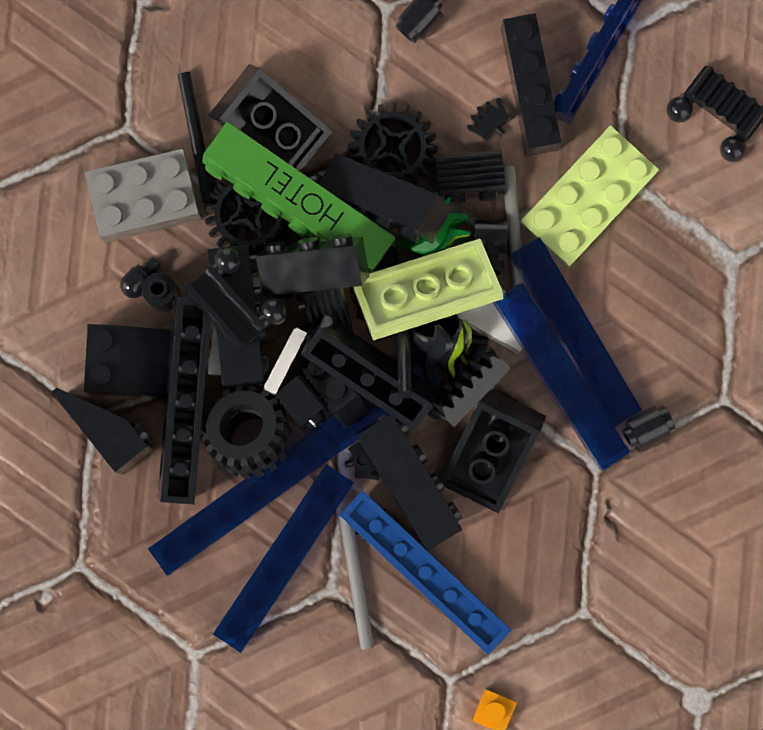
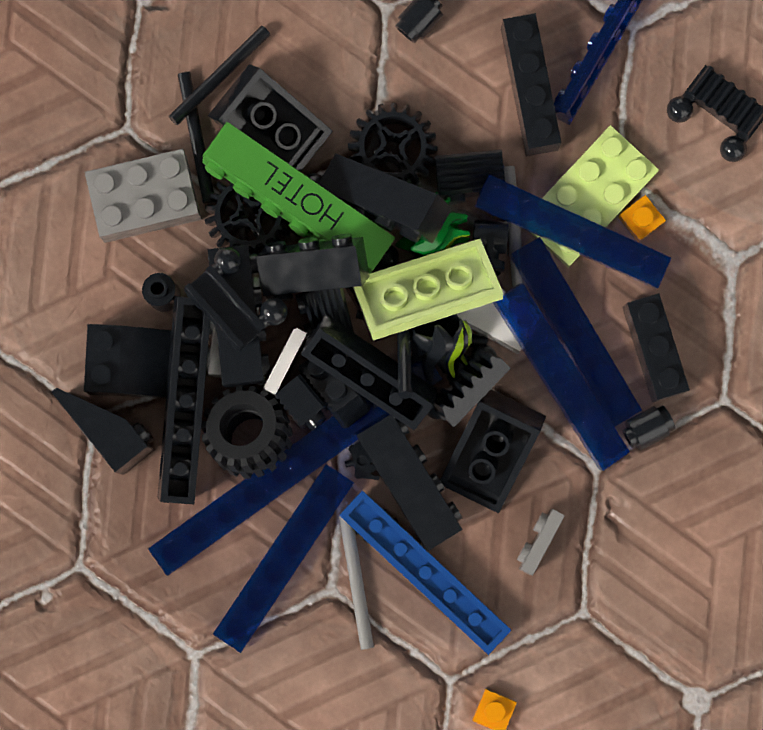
black cylinder [120,257,162,298] -> none
black piece [467,98,509,141] -> none
none -> black bar [168,25,270,126]
none -> clear blue plate [474,175,671,289]
none -> light grey plate [517,509,565,576]
none -> light orange plate [618,195,666,243]
none -> black brick [622,293,690,403]

